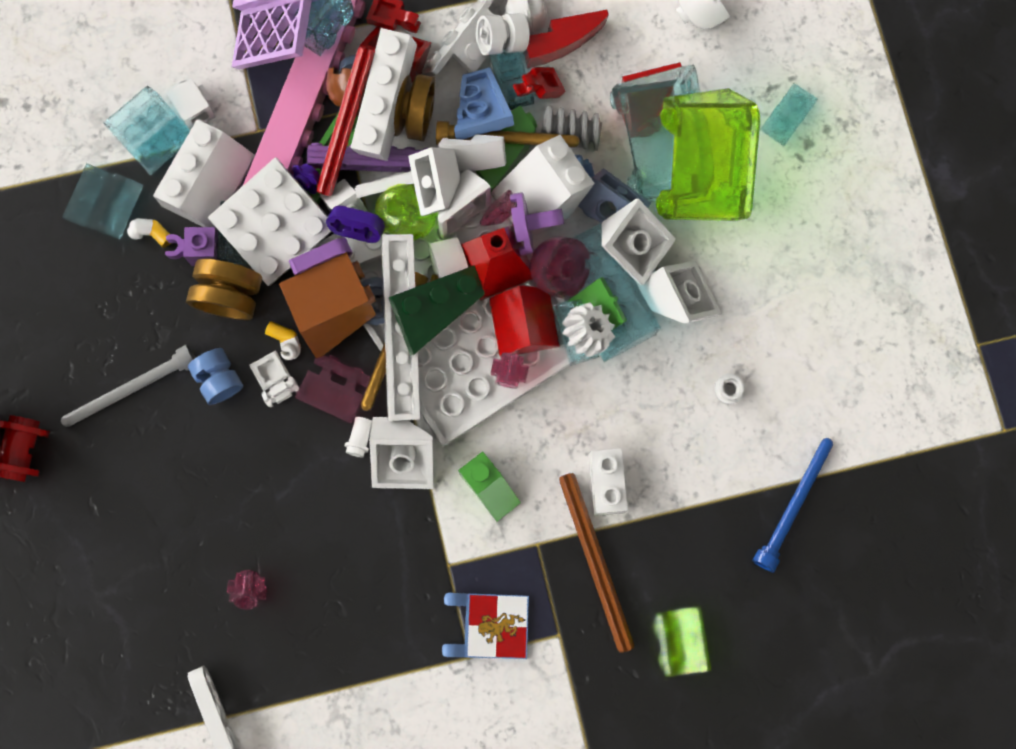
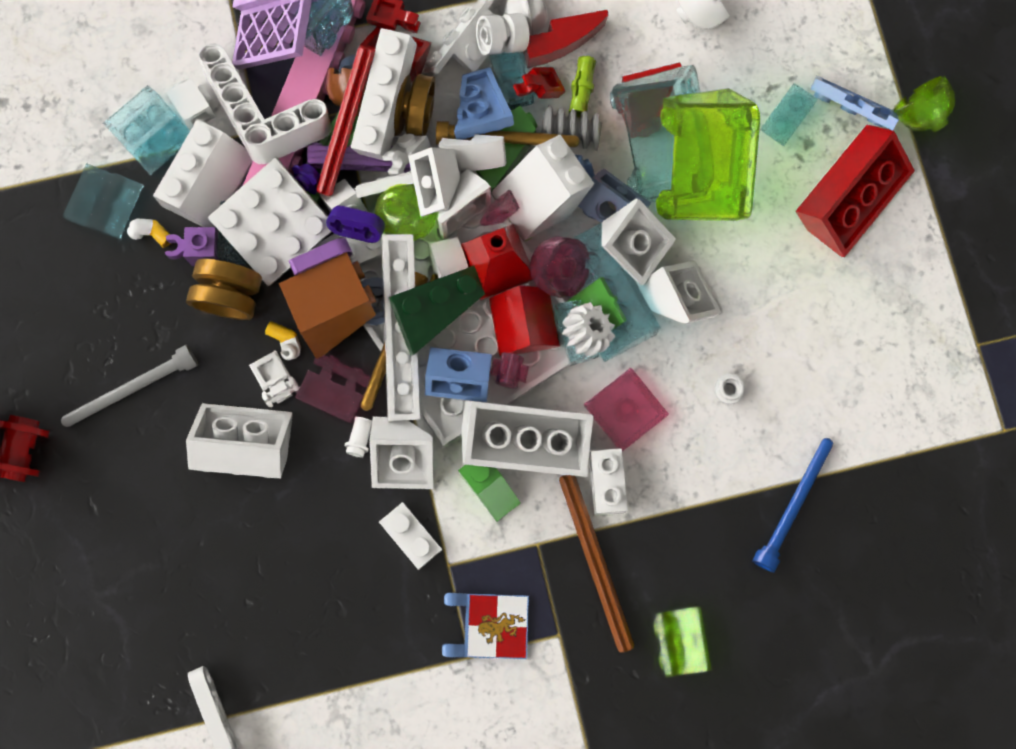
medium blue wheel [188,348,244,405] -> none
clear pink gear [227,570,267,610] -> none
medium lavender tile [510,192,565,255] -> none
none -> white slope [186,403,292,479]
none -> white beam [198,43,332,164]
none -> white plate [379,502,442,570]
none -> white plate [383,134,431,174]
none -> medium blue brick [425,347,492,402]
none -> white slope [461,400,593,477]
none -> lime pin [569,56,596,118]
none -> clear pink plate [583,368,669,452]
none -> red slope [795,125,915,258]
none -> medium blue wing [811,75,899,131]
none -> clear neon green cylinder [892,76,956,132]

